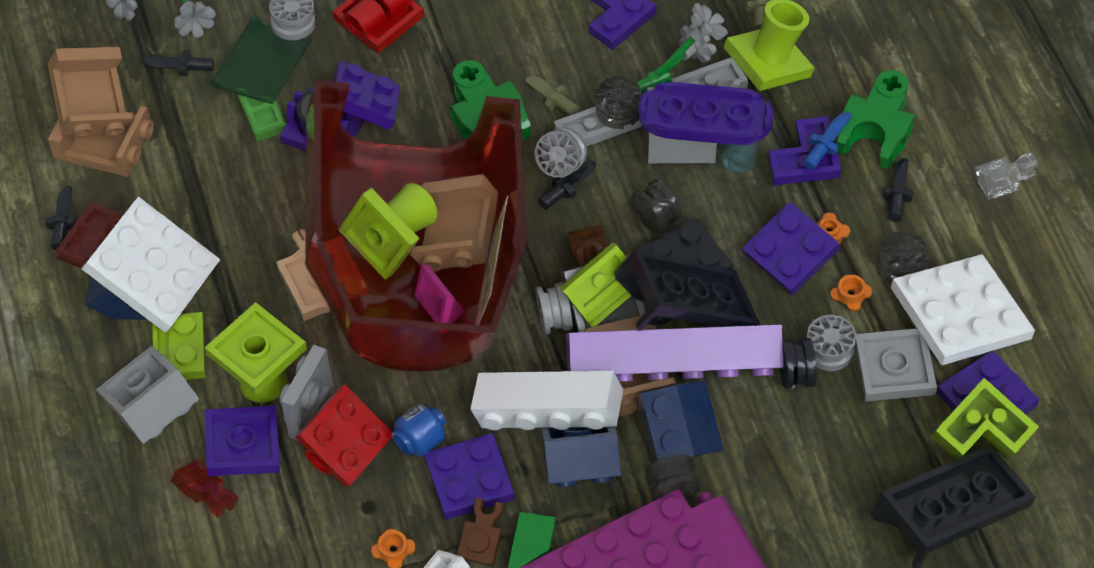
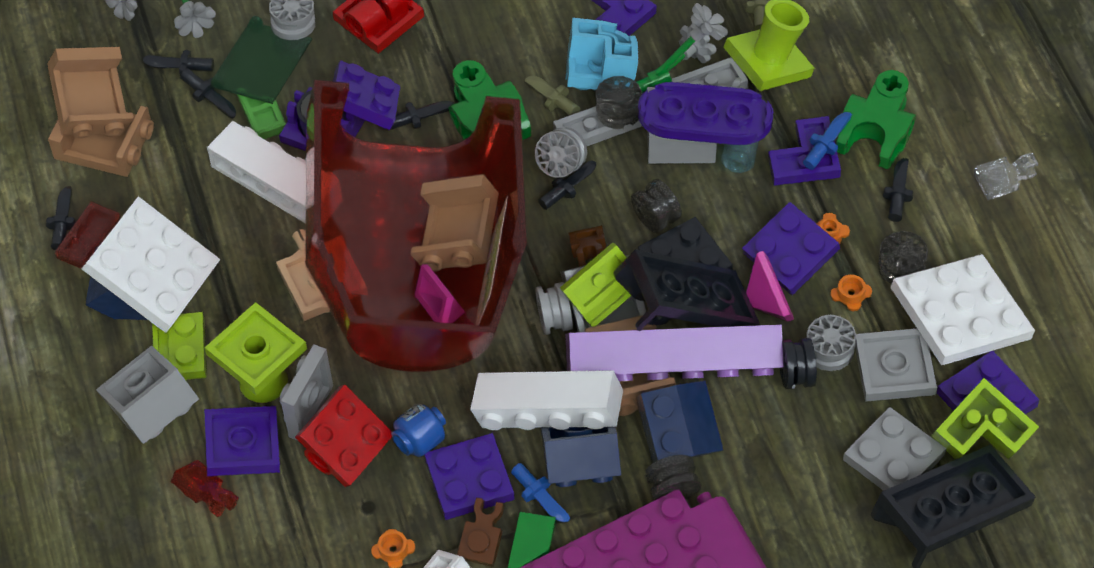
lime plant [339,183,438,280] -> none
none -> black piece [180,69,236,119]
none -> white brick [207,121,340,229]
none -> black piece [388,101,455,131]
none -> blue piece [511,463,570,522]
none -> medium azure brick [566,18,638,101]
none -> dark pink slope [746,251,794,322]
none -> light grey plate [843,407,946,491]

